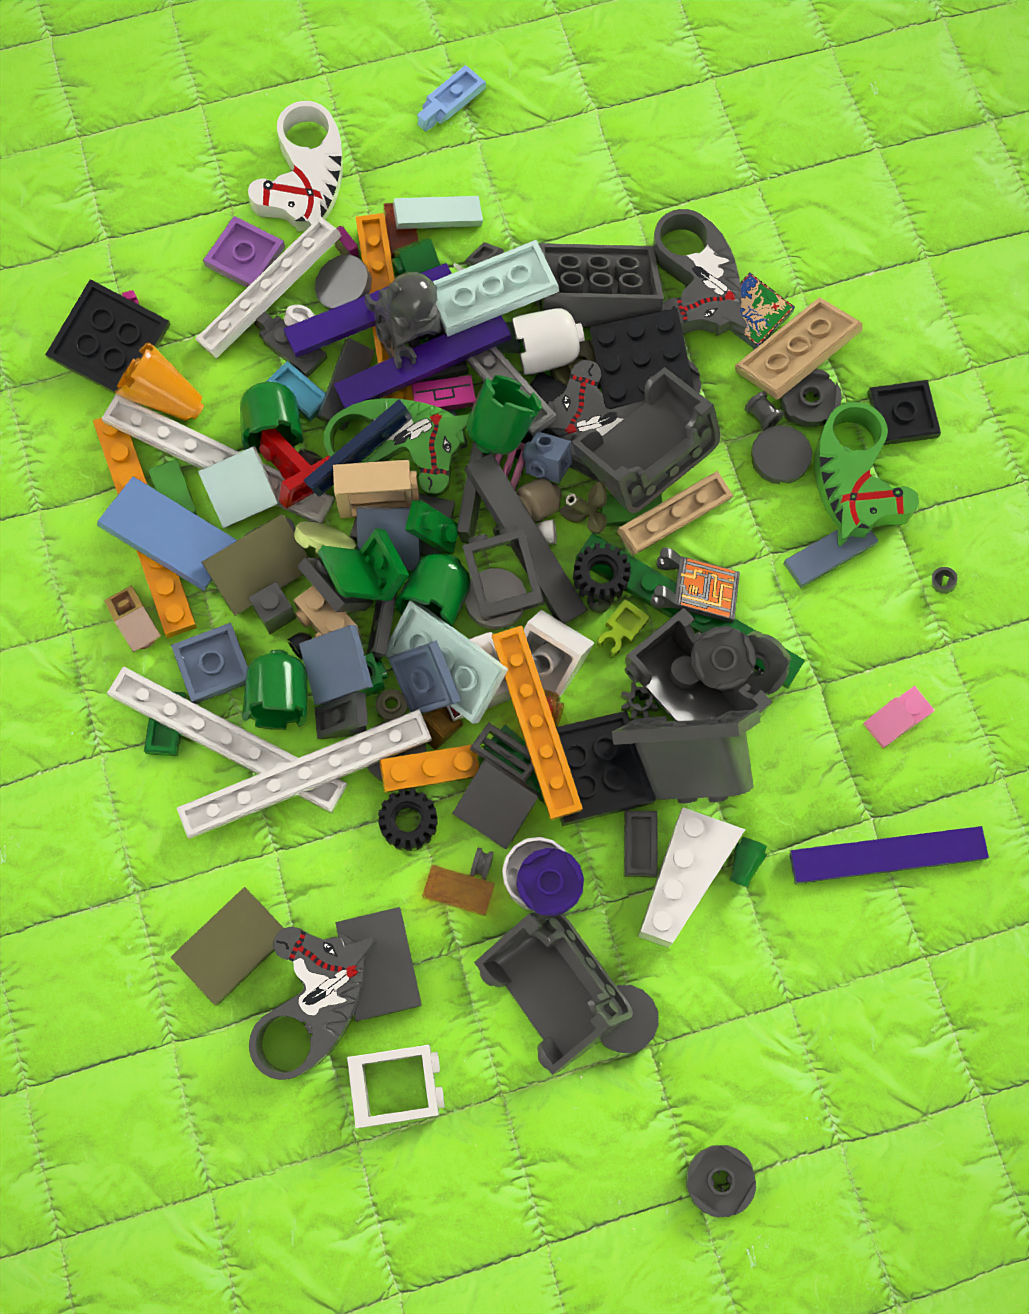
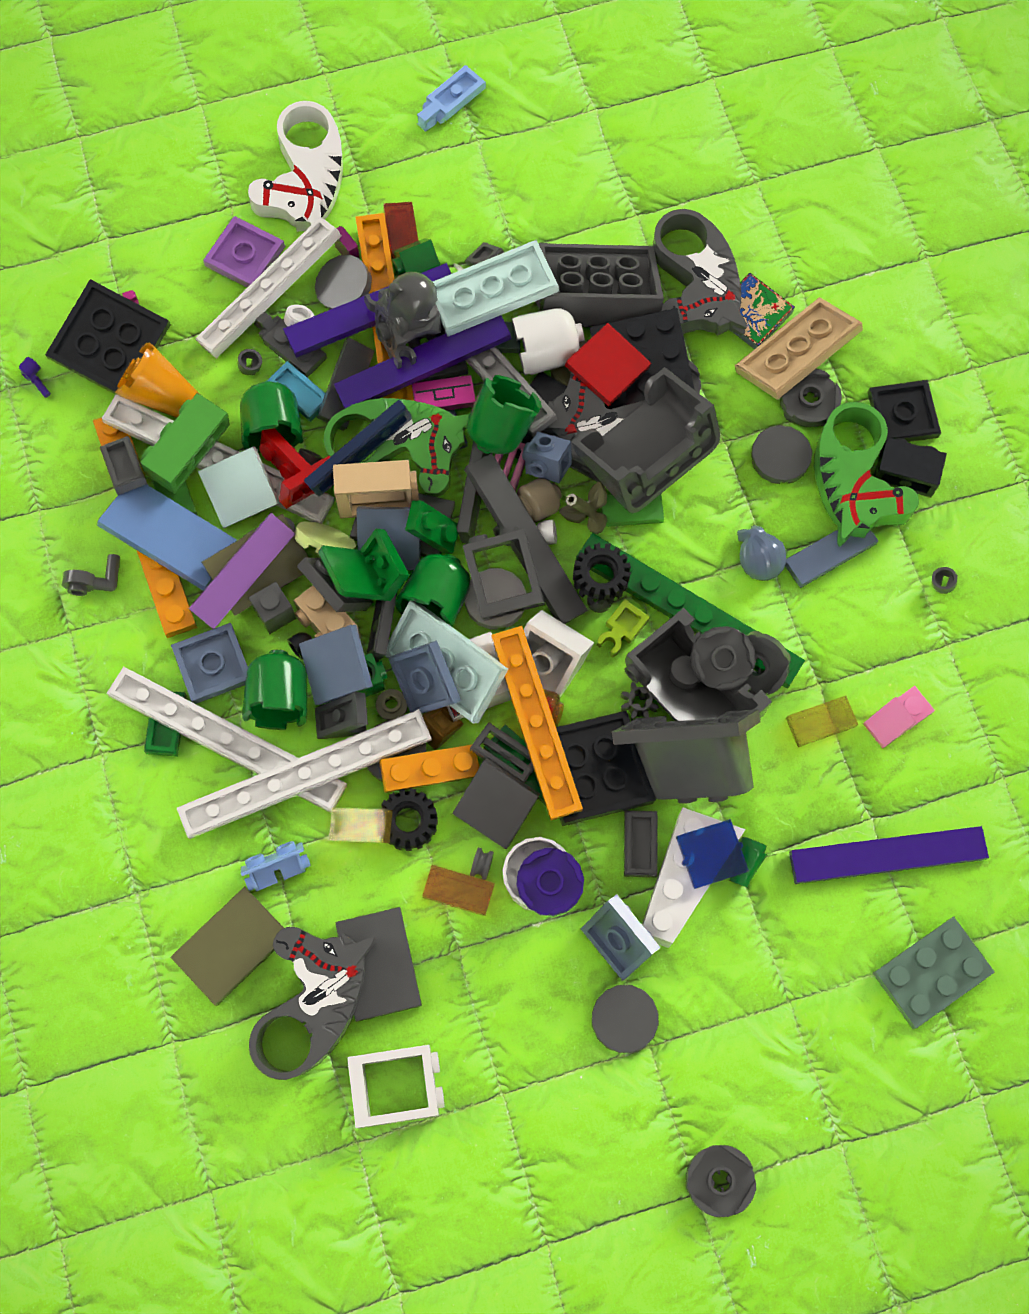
medium nougat slope [104,585,161,652] -> none
light aqua tile [393,196,483,229] -> none
dark grey windscreen [474,912,633,1075] -> none
tan tile [616,471,733,556] -> none
flag [650,547,740,623] -> none
dark grey bush [744,391,784,431] -> none
none -> dark purple hand [19,357,51,398]
none -> dark grey plate [62,554,120,596]
none -> dark grey tile [100,436,147,495]
none -> bright green brick [140,393,230,494]
none -> medium lavender tile [188,513,295,629]
none -> dark grey hinge [237,349,262,375]
none -> light blue hinge [241,841,311,892]
none -> clear yellow tile [329,808,392,844]
none -> red tile [565,323,652,407]
none -> sand blue plate [581,894,660,981]
none -> clear blue piece [676,819,749,889]
none -> sand blue piece [737,525,786,581]
none -> clear yellow tile [786,696,858,747]
none -> sand green plate [873,917,995,1029]
none -> black brick [874,437,947,498]

